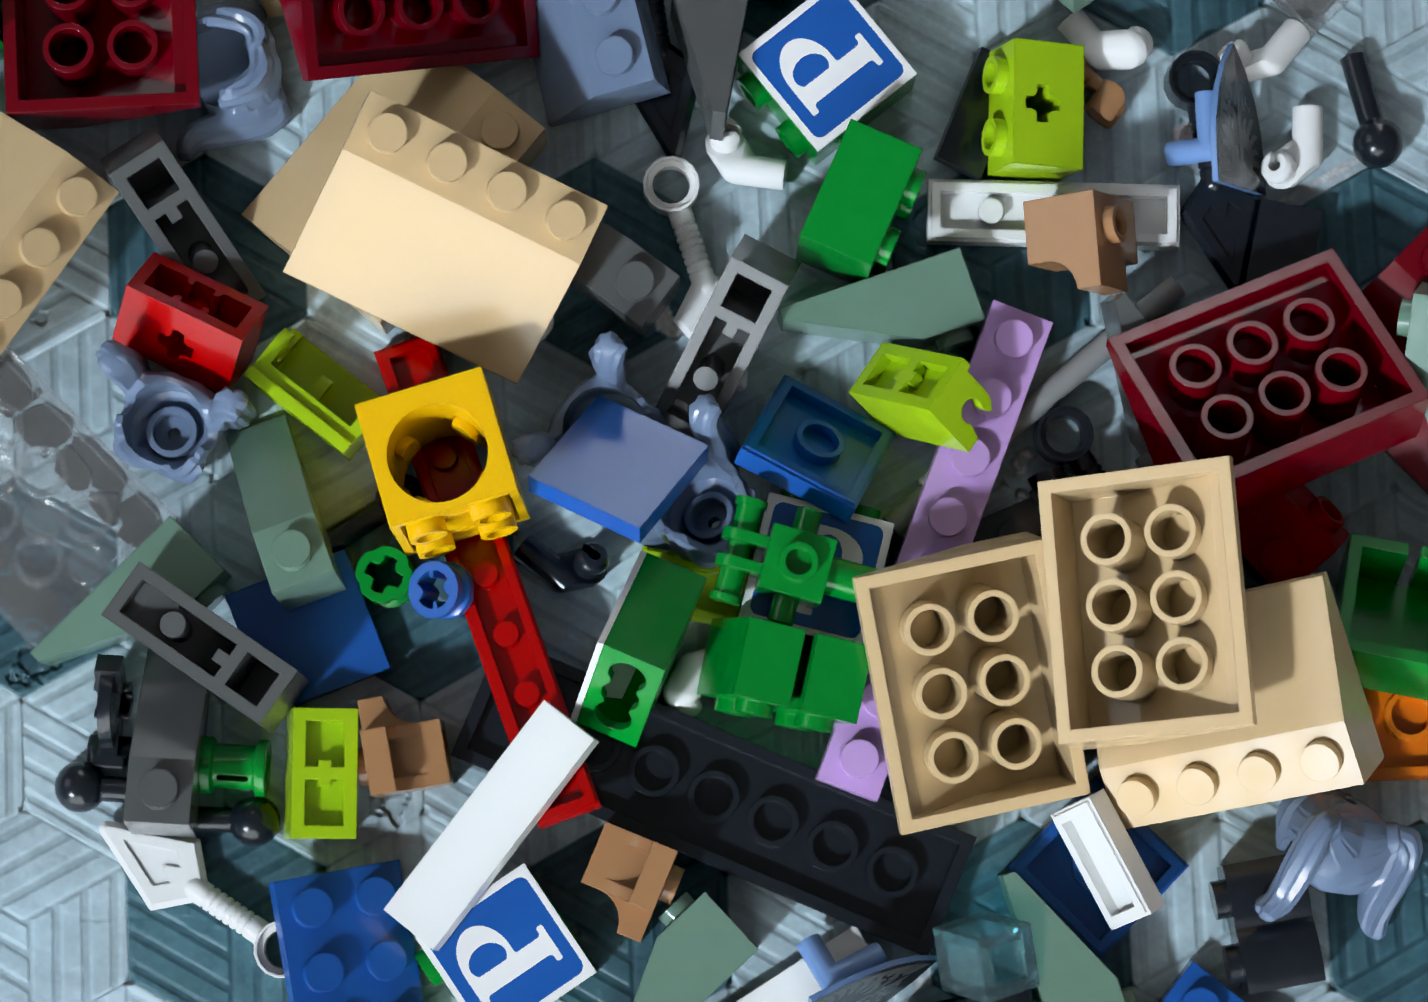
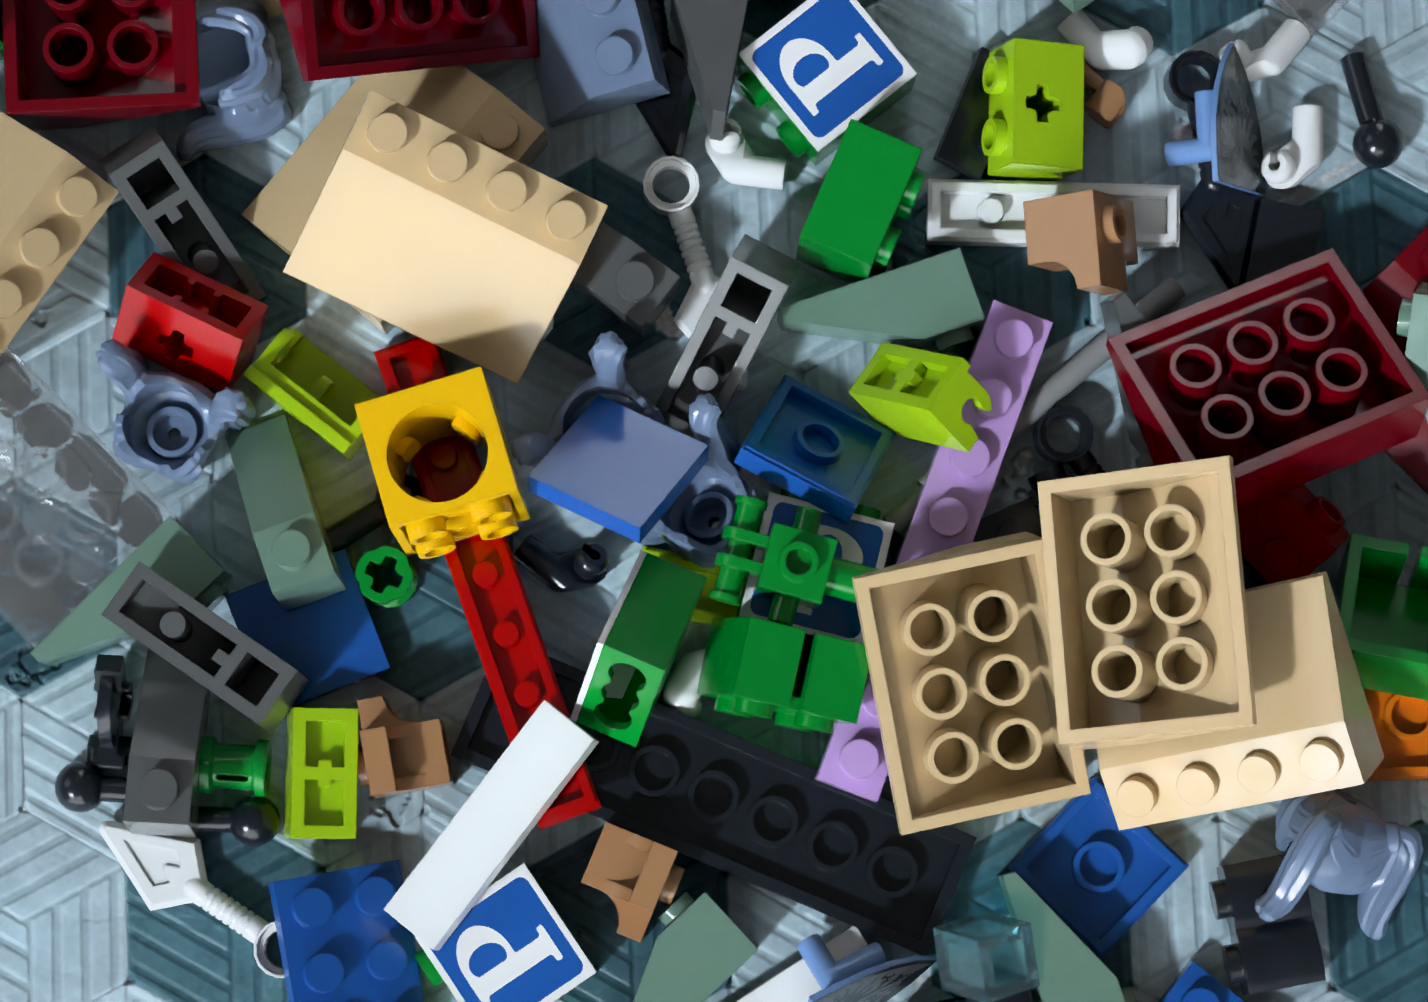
blue bush [408,561,475,619] -> none
white tile [1051,788,1166,930] -> none

